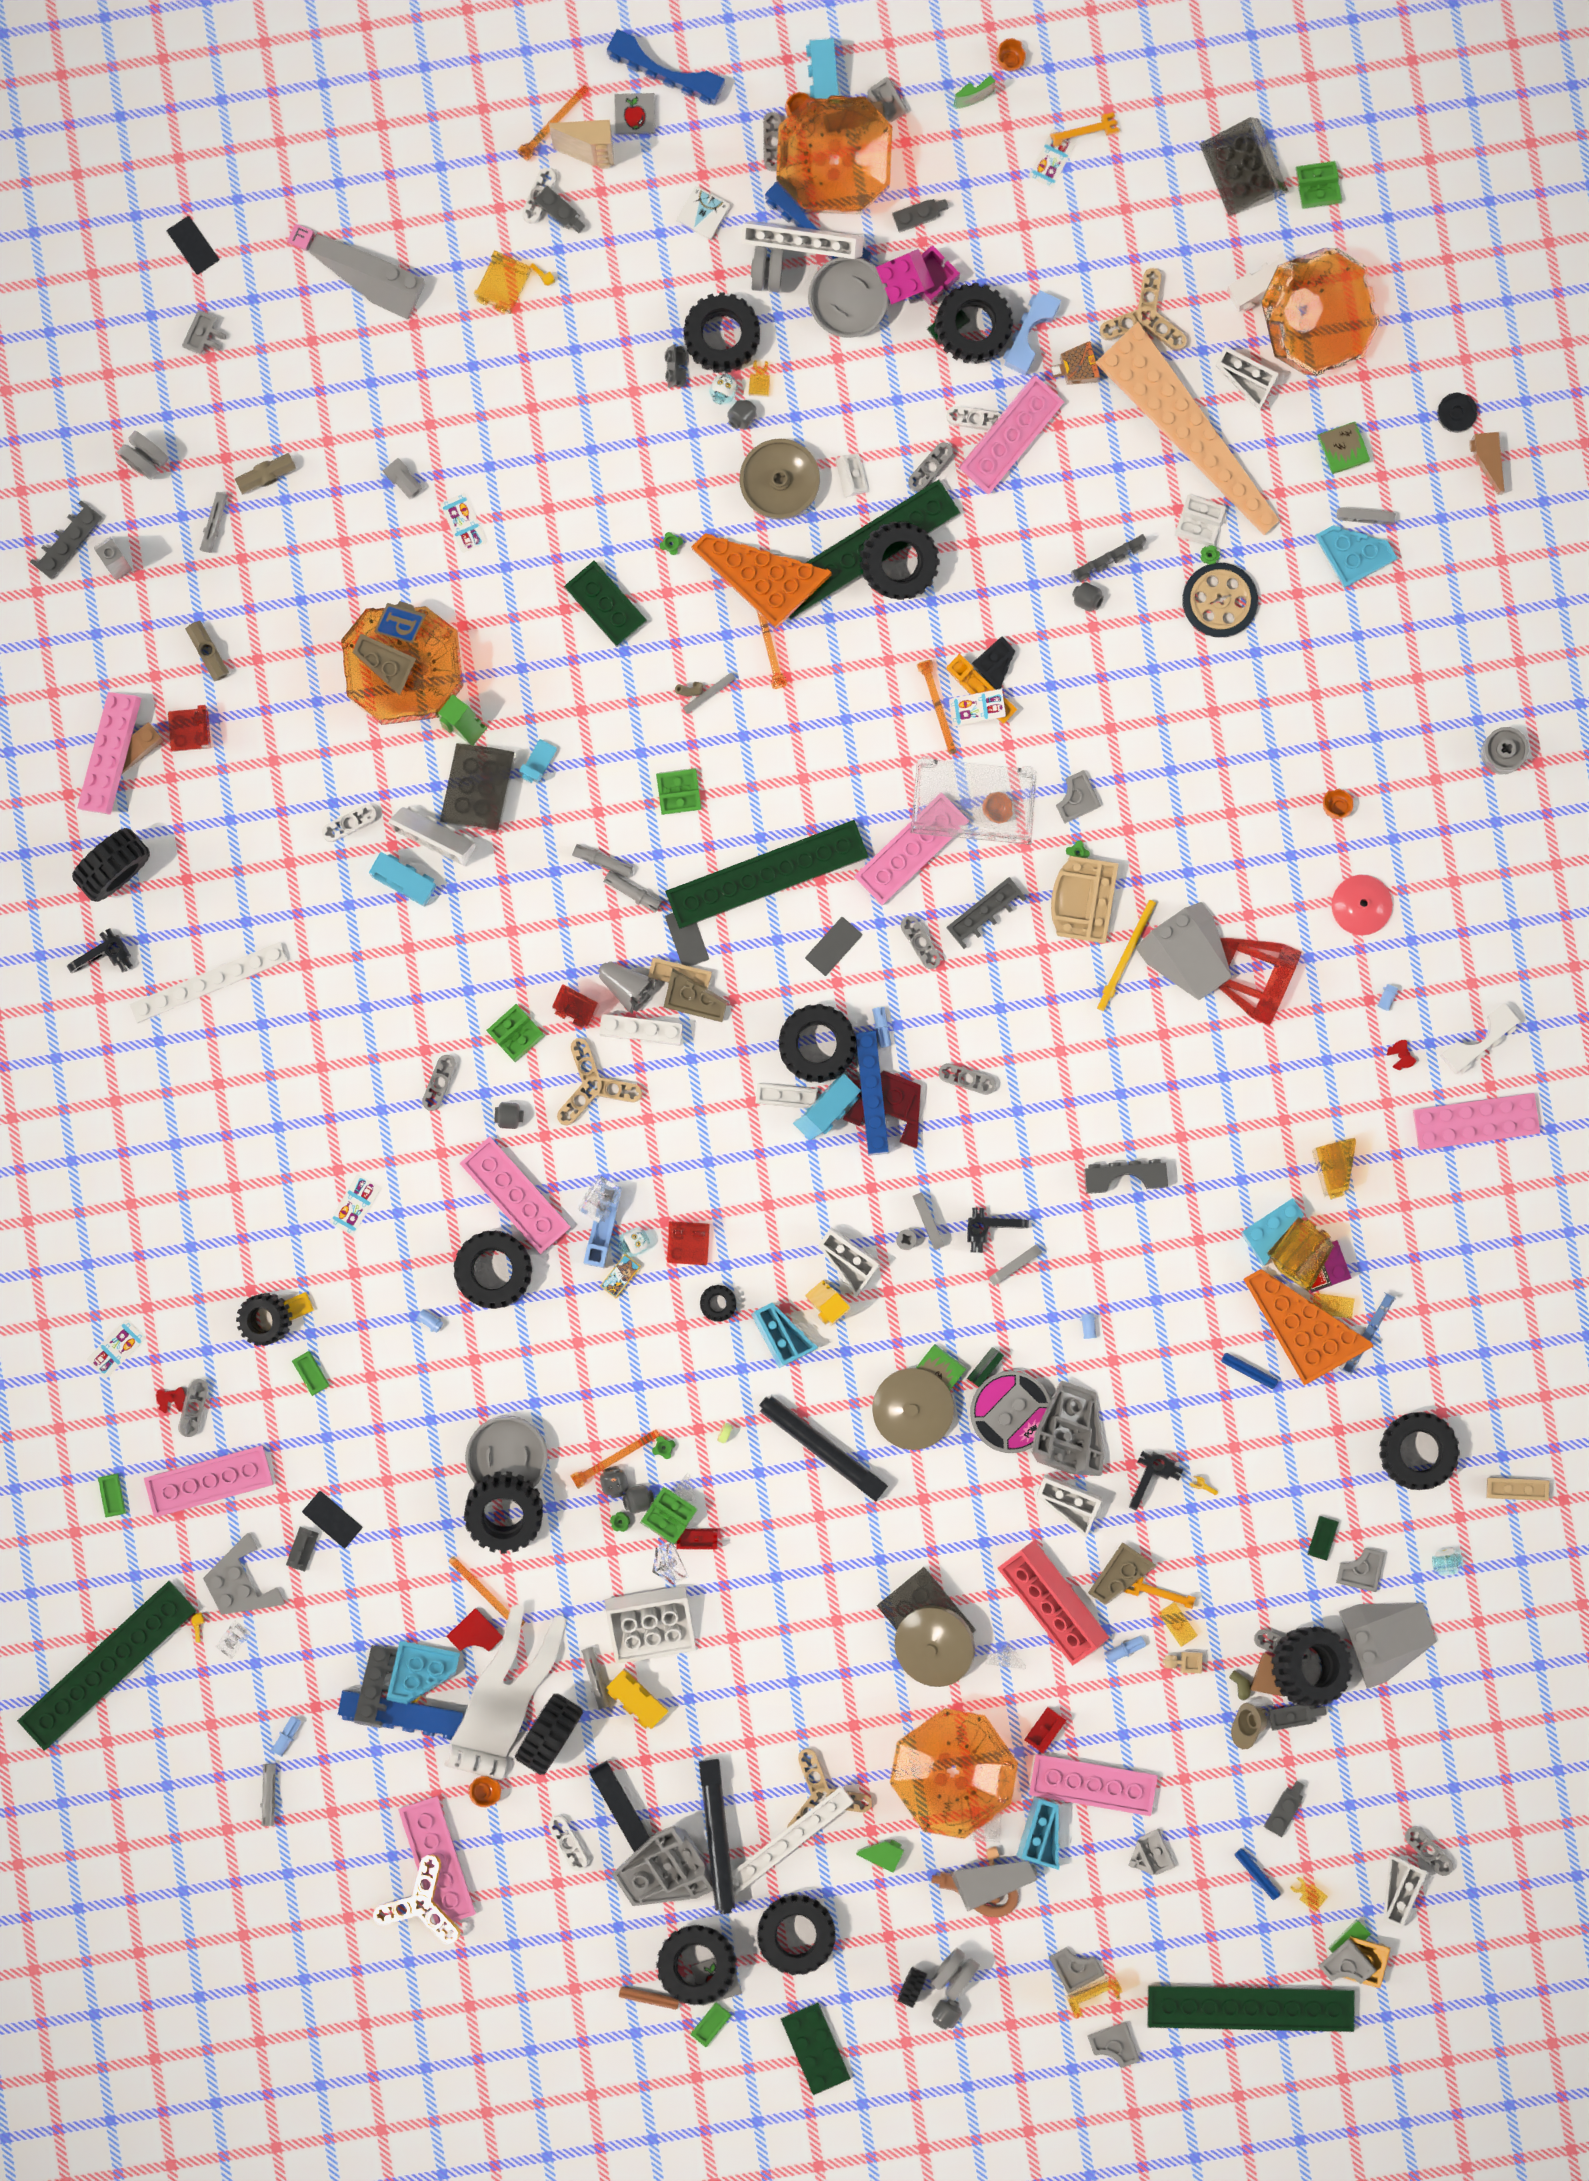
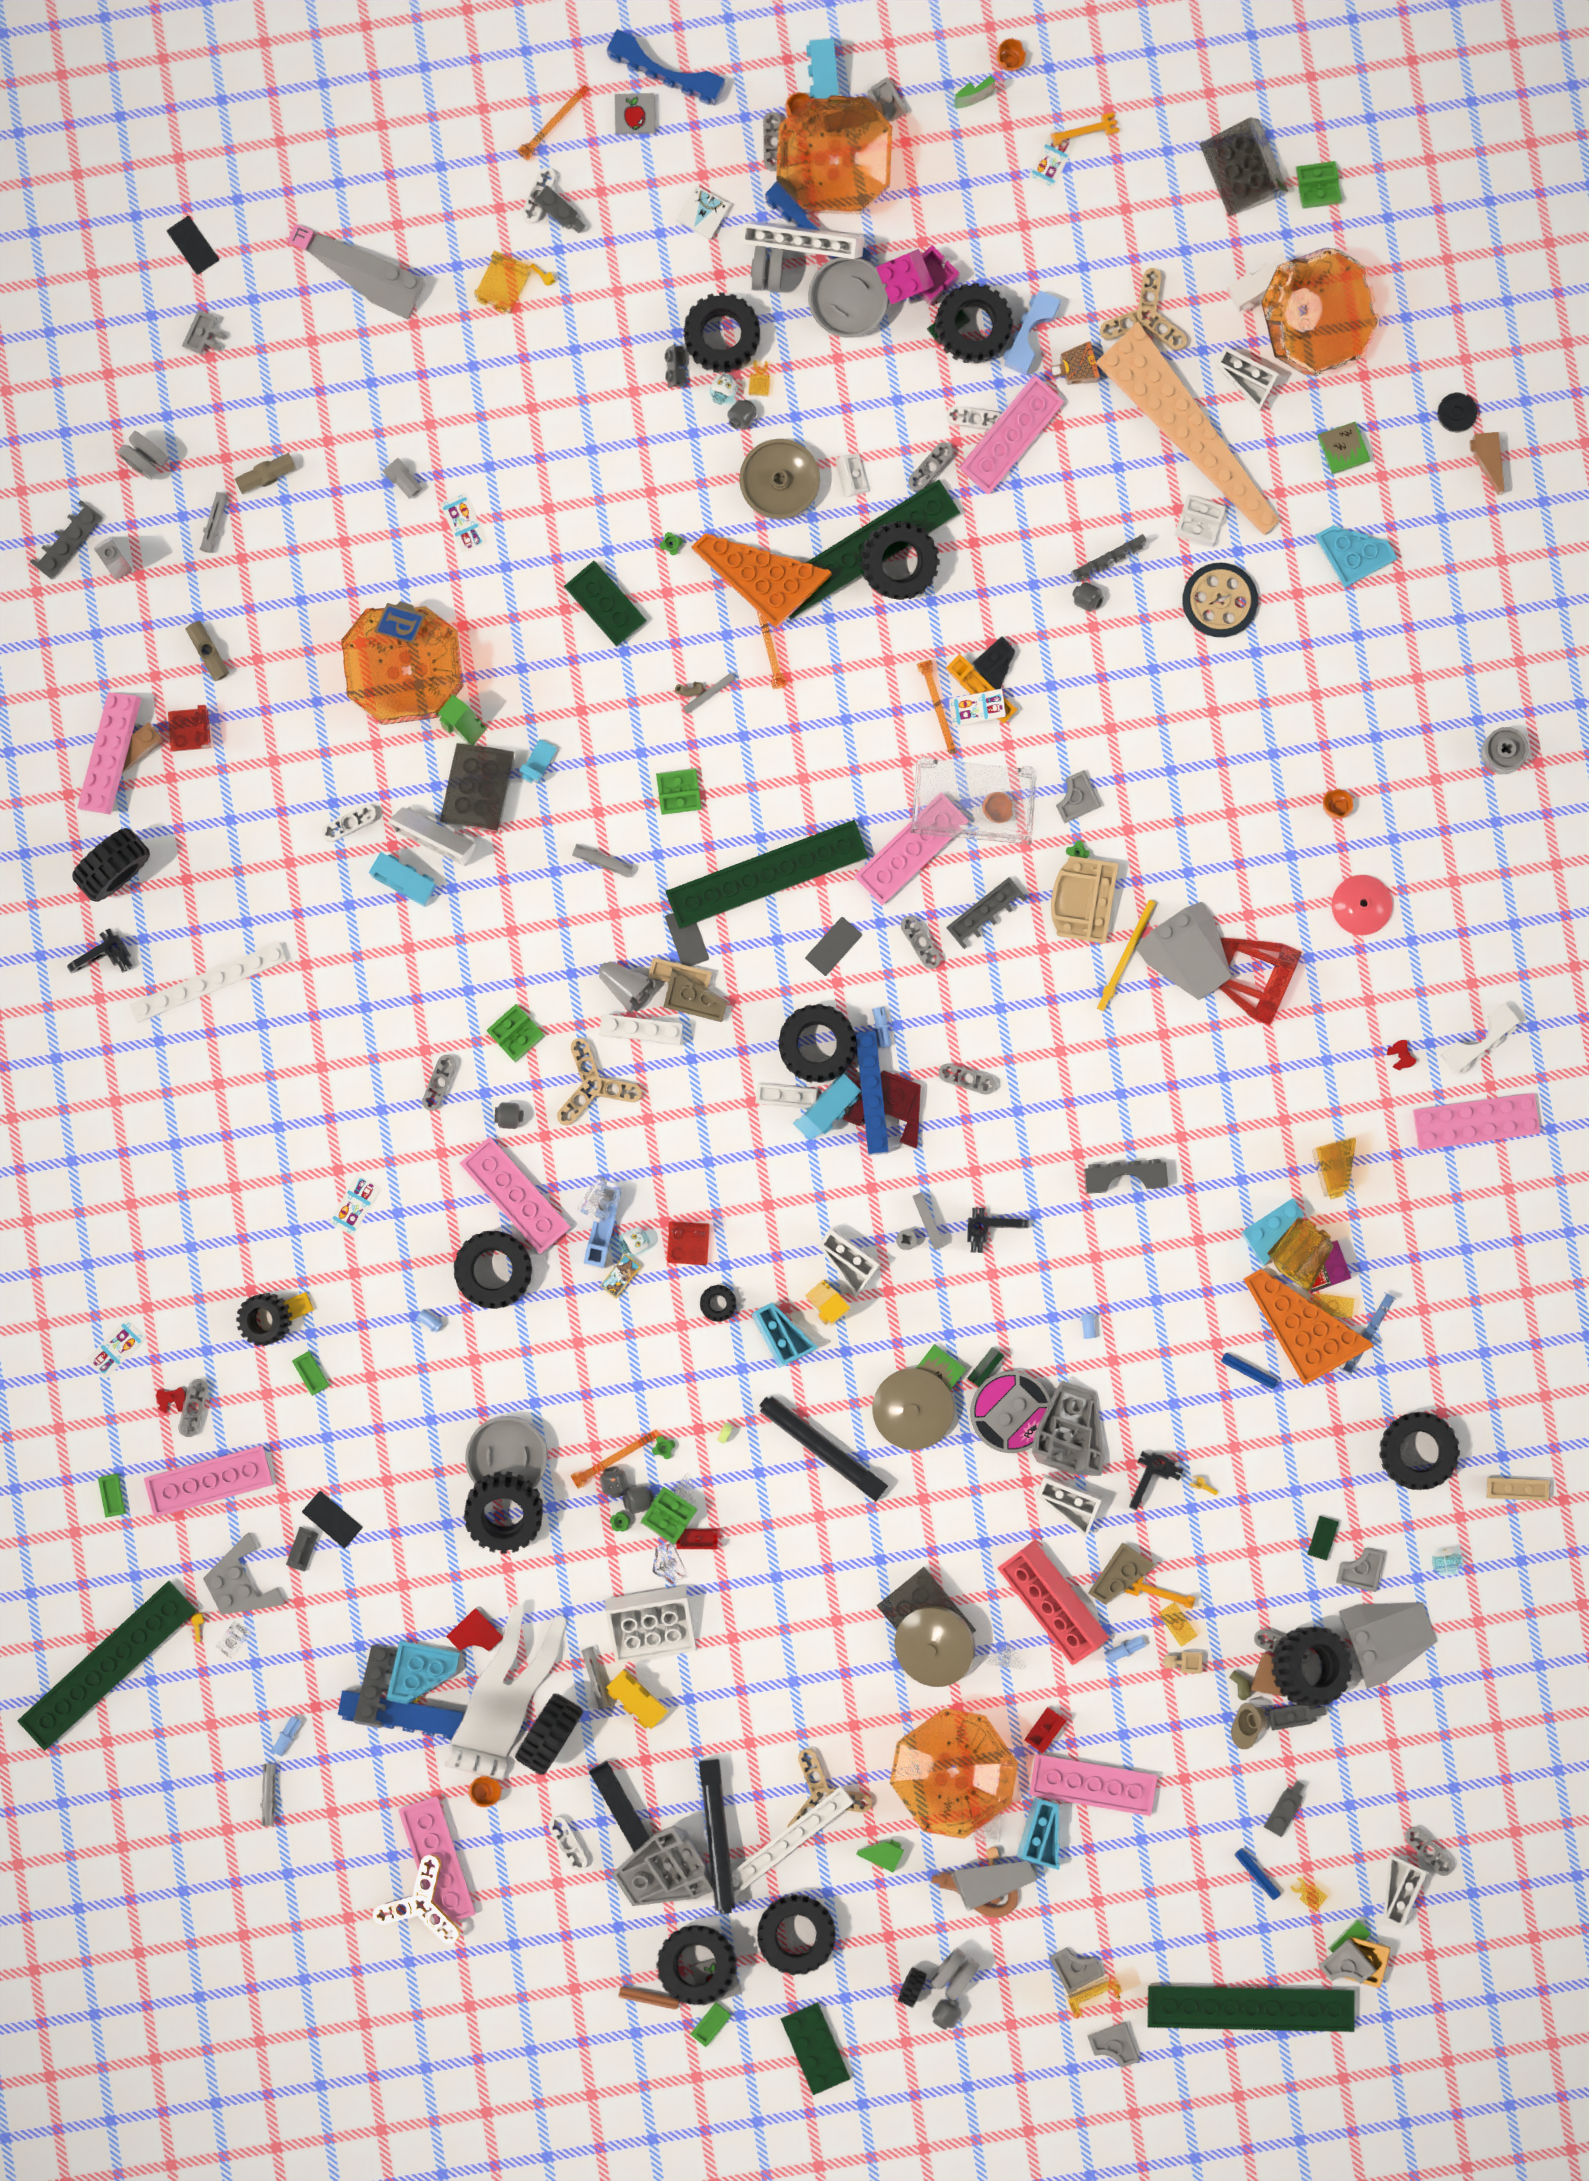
dark tan wing [352,633,416,696] -> none
clear orange piece [449,1556,526,1627] -> none
tan slope [549,120,614,169] -> none
clear red slope [552,984,600,1029] -> none
light grey pin [603,871,662,913] -> none
dark grey hinge [892,199,949,233] -> none
light grey beam [989,1244,1042,1286] -> none
light grey slope [1128,1828,1176,1876] -> none
bright green plate [1200,545,1220,565] -> none
light grey beam [1336,507,1396,525] -> none
light blue pin [1377,984,1398,1011] -> none

